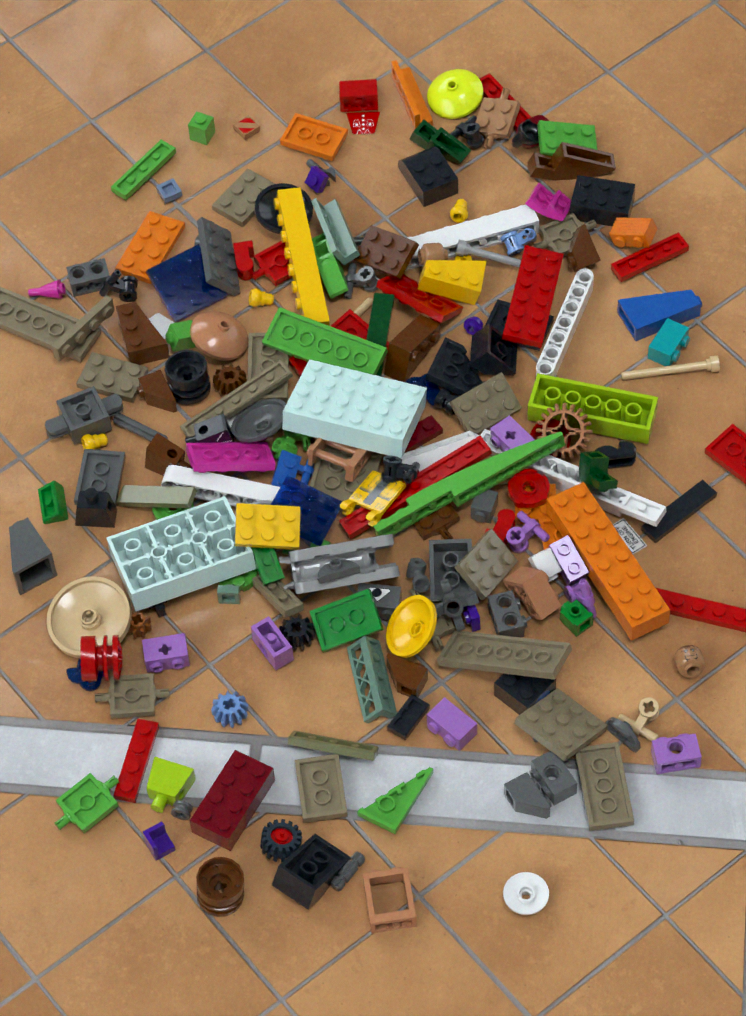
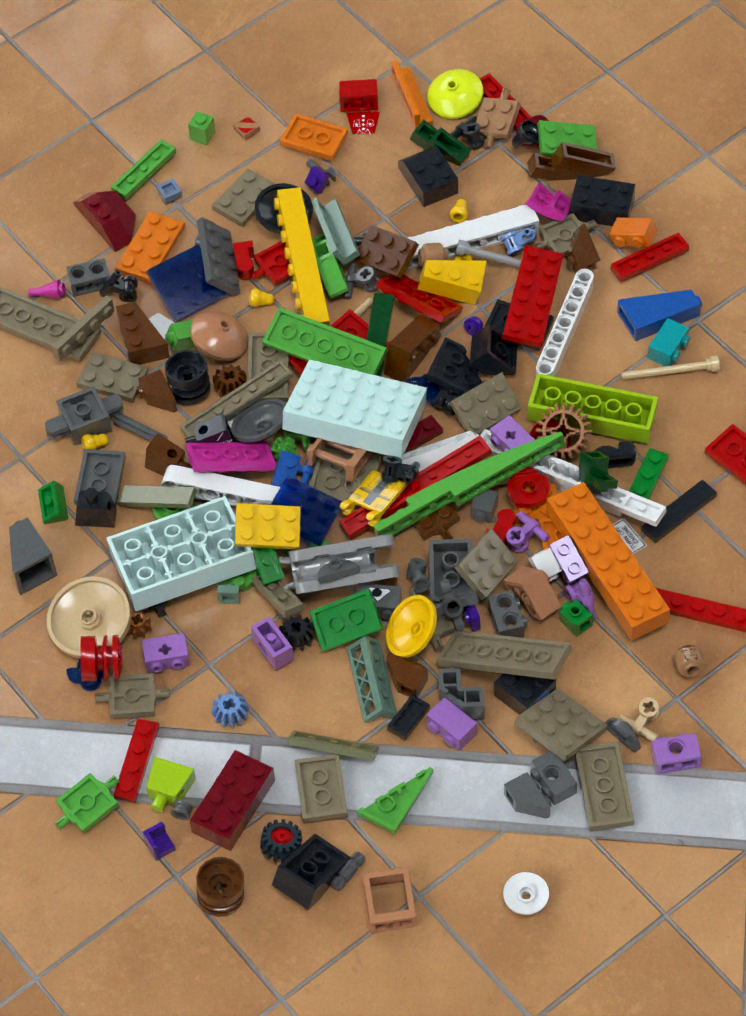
none -> dark red wedge [73,191,136,252]
none -> dark grey brick [438,668,485,719]
none -> green plate [629,448,669,500]

